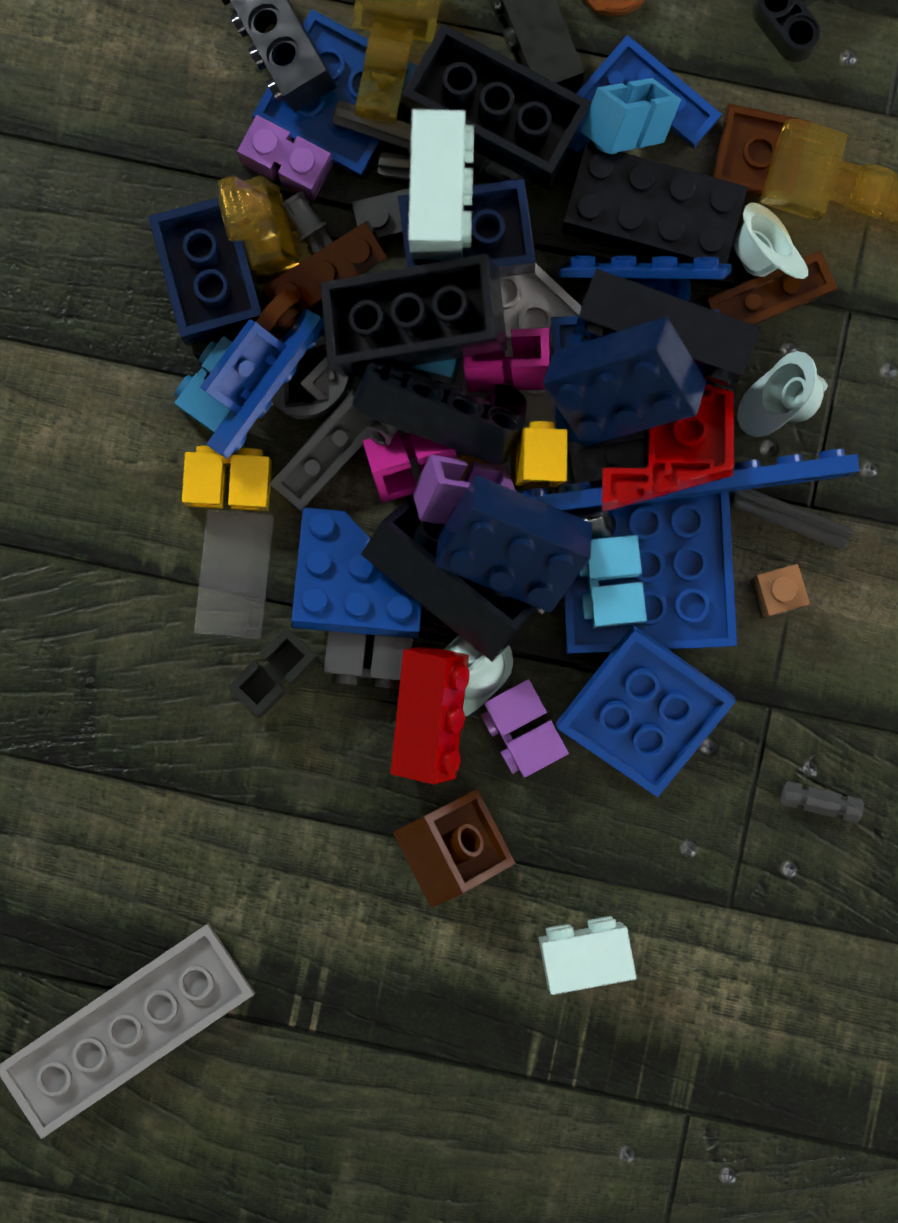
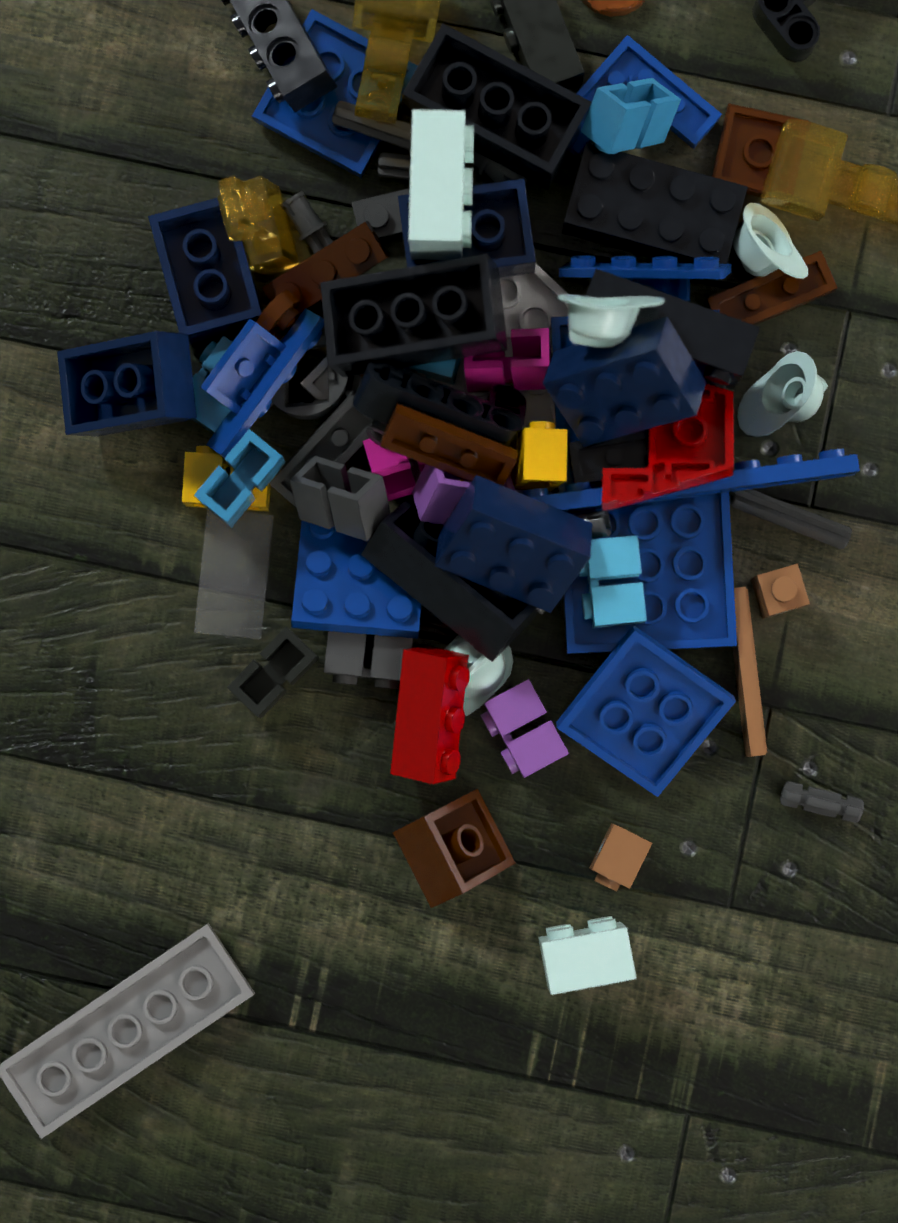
medium lavender piece [237,115,333,201] -> none
none -> dark blue brick [57,331,197,436]
none -> dark azure piece [194,429,286,528]
none -> dark grey piece [290,456,391,541]
none -> reddish brown plate [380,404,518,486]
none -> light aqua piece [558,294,665,348]
none -> medium nougat brick [589,823,652,892]
none -> medium nougat tile [732,587,767,757]

